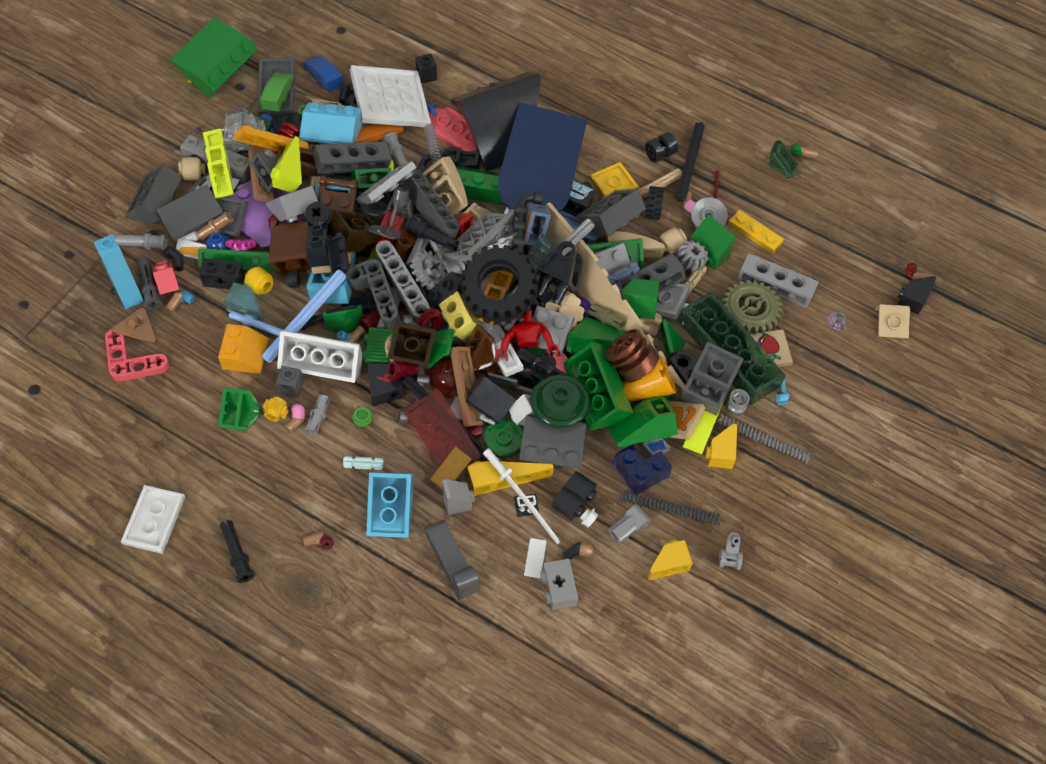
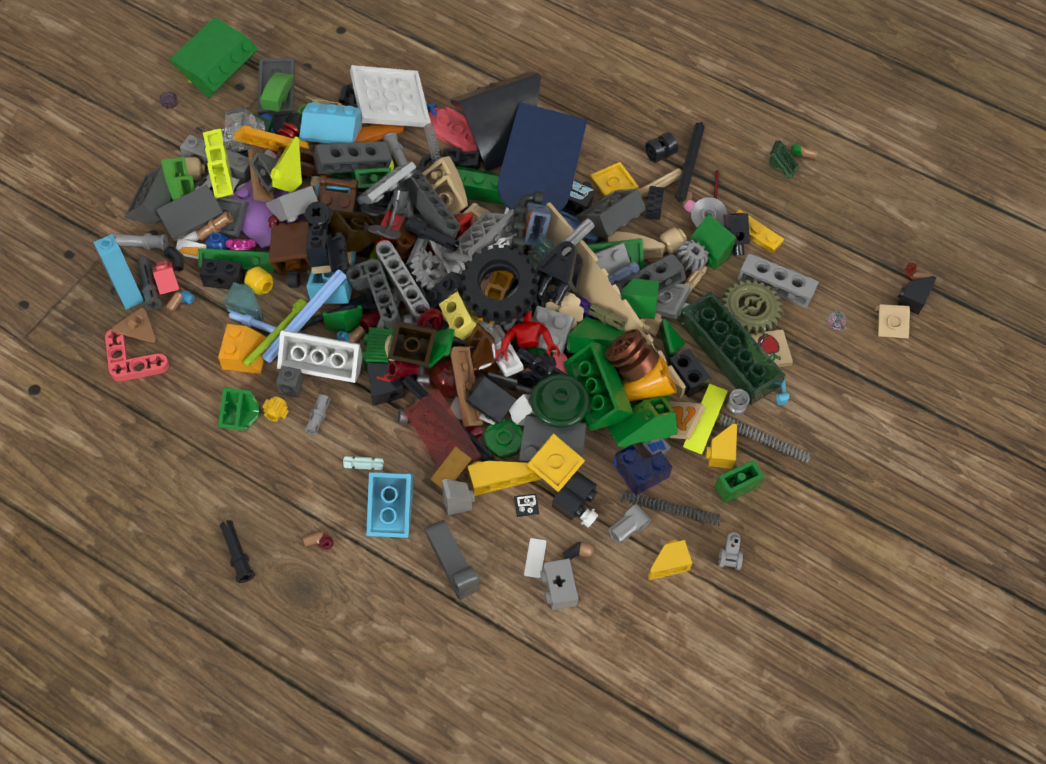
white tile [121,485,185,554] -> none
arm [284,404,305,433] -> none
blue slope [303,55,343,92] -> none
bright green plate [352,407,373,427] -> none
black brick [415,53,437,84] -> none
white sword [483,448,560,545] -> none
dark grey slope [680,342,743,415] -> none
none -> tile [160,91,178,109]
none -> bright green slope [161,157,195,201]
none -> lime piece [244,299,307,366]
none -> yellow tile [527,433,585,492]
none -> green brick [714,460,765,503]
none -> black torso [723,213,750,256]

